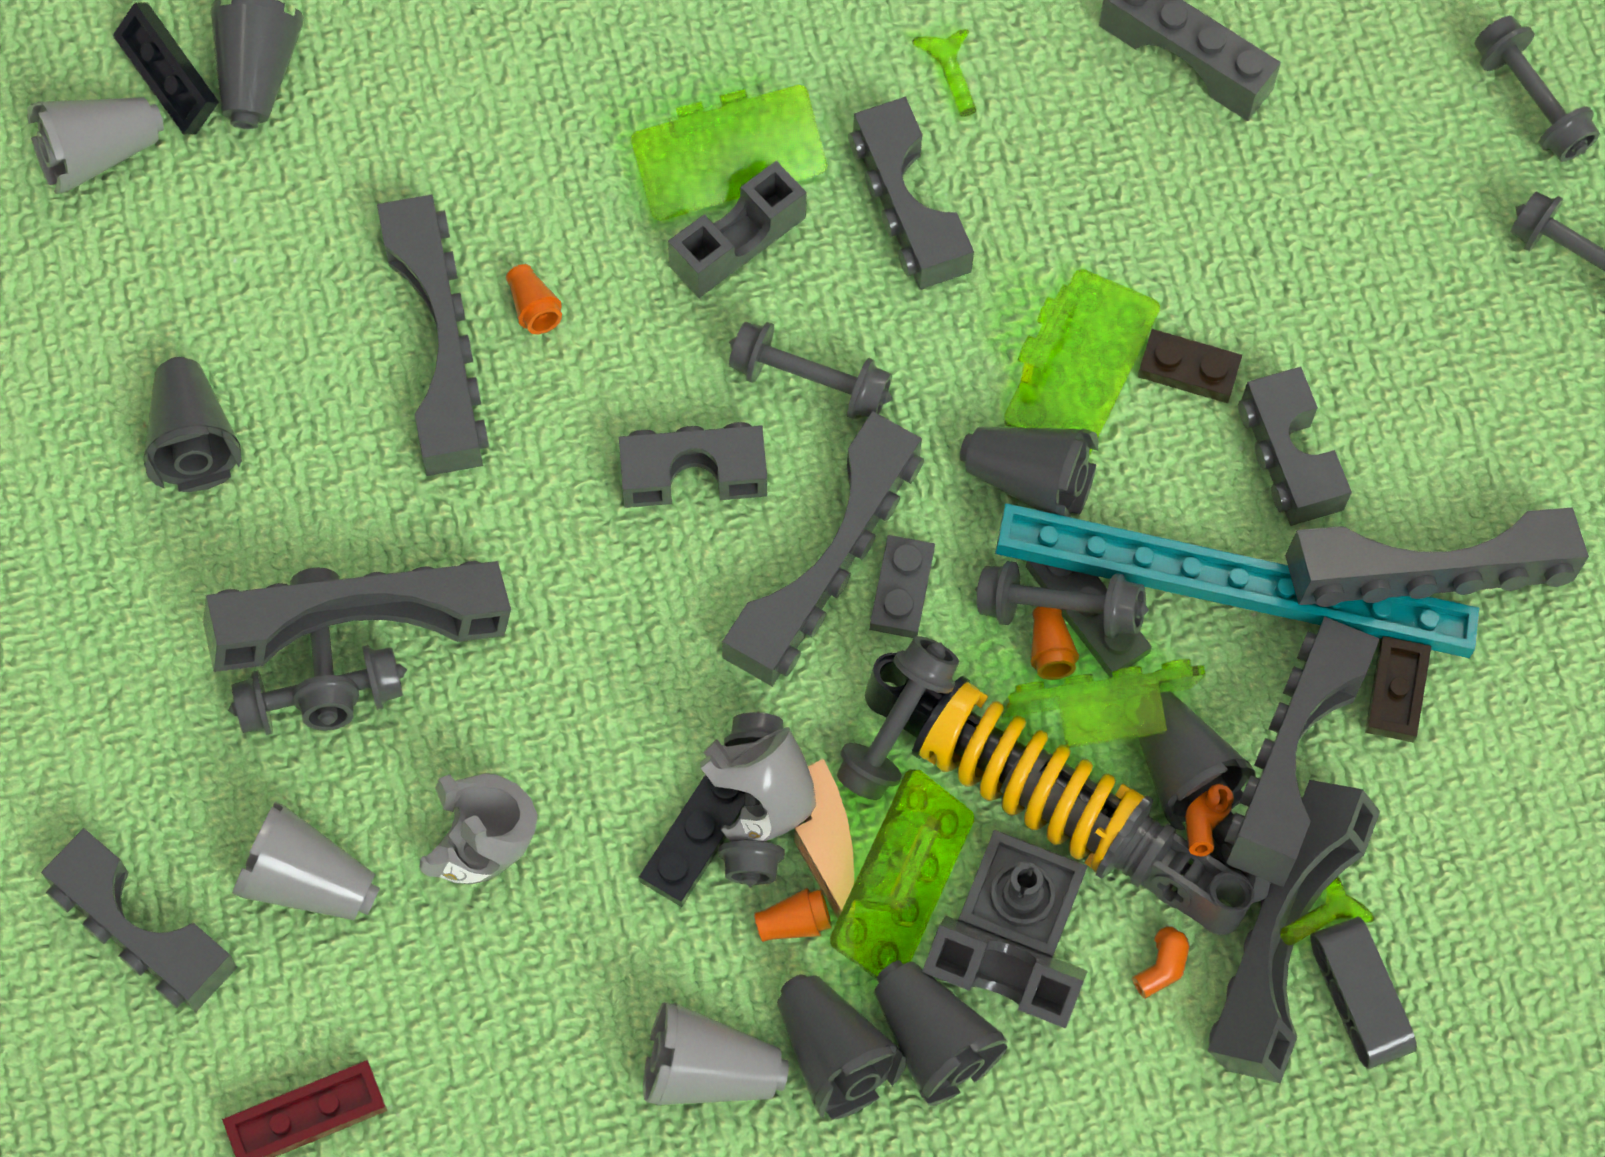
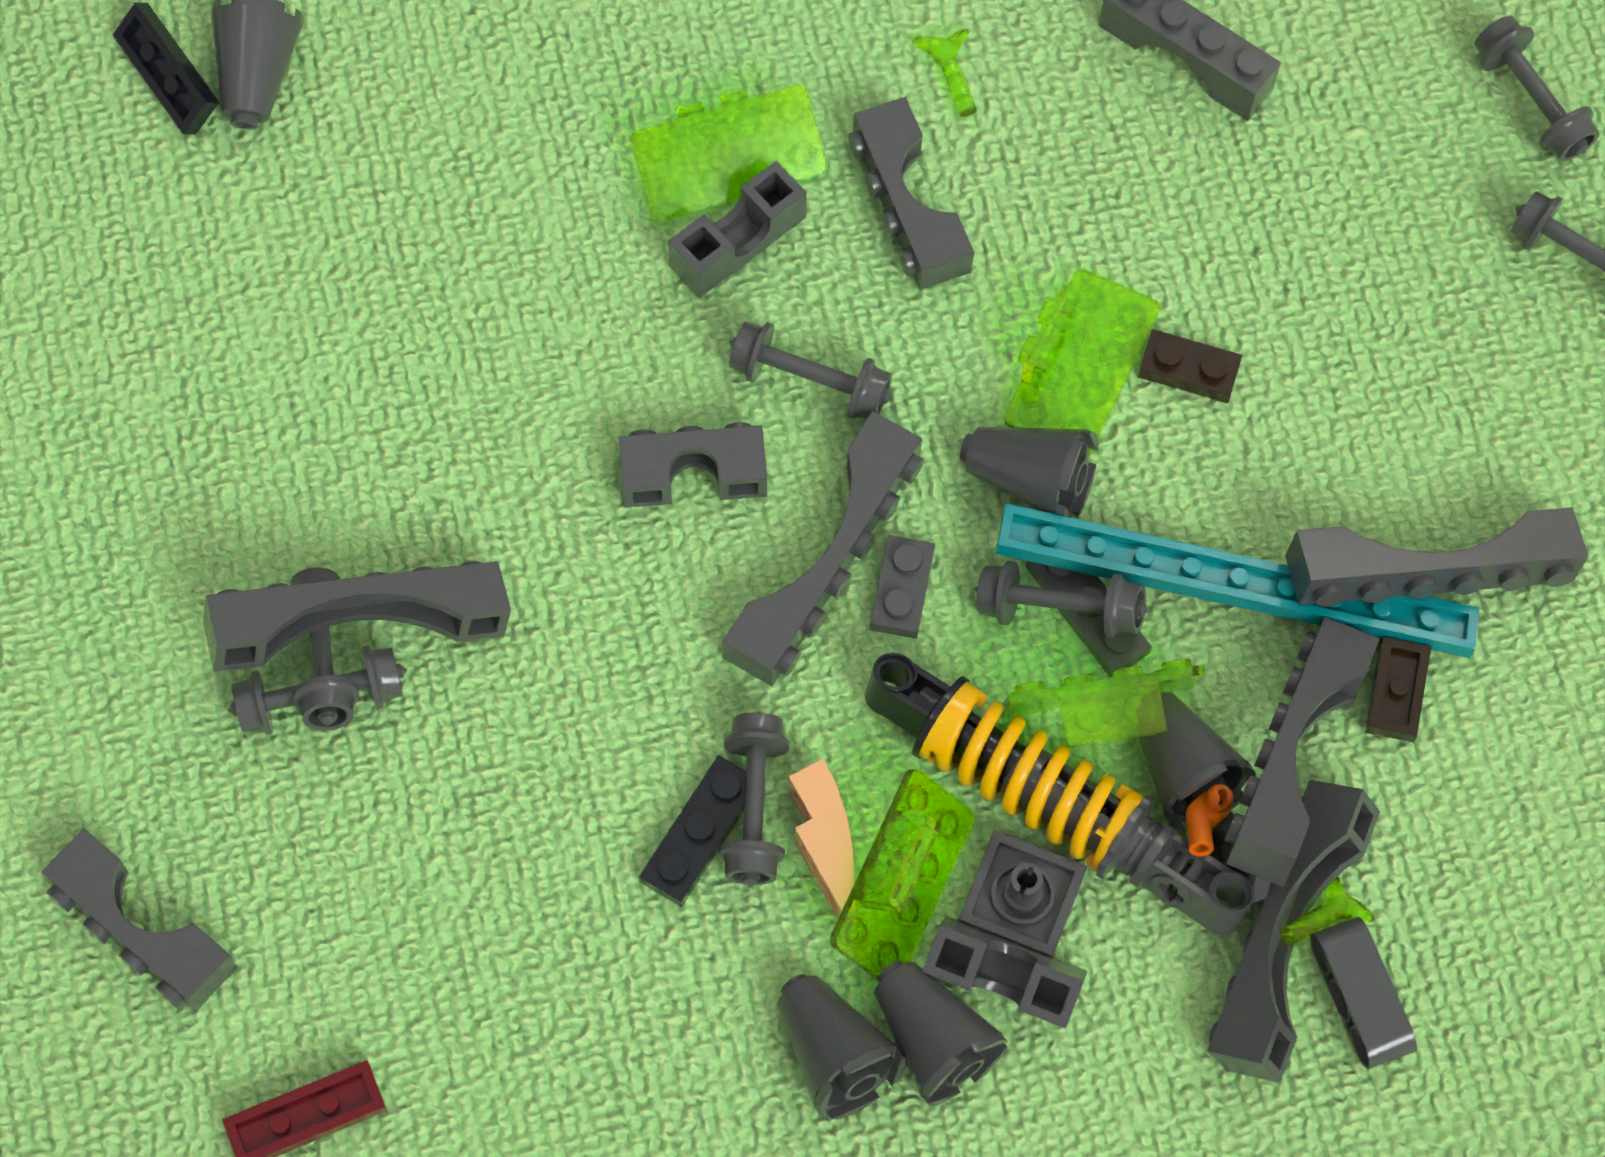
light grey cone [27,97,164,194] -> none
dark grey cone [144,357,242,492] -> none
light grey cone [232,802,380,920] -> none
dark grey arch [377,194,489,476] -> none
light grey piece [419,773,538,884] -> none
orange cone [506,264,562,334] -> none
light grey cone [643,1002,789,1105] -> none
light grey piece [700,727,816,841] -> none
orange cone [754,888,832,942] -> none
dark grey piece [837,636,959,800] -> none
orange cone [1031,607,1079,680] -> none
orange arm [1132,926,1190,999] -> none
dark grey arch [1238,366,1352,526] -> none

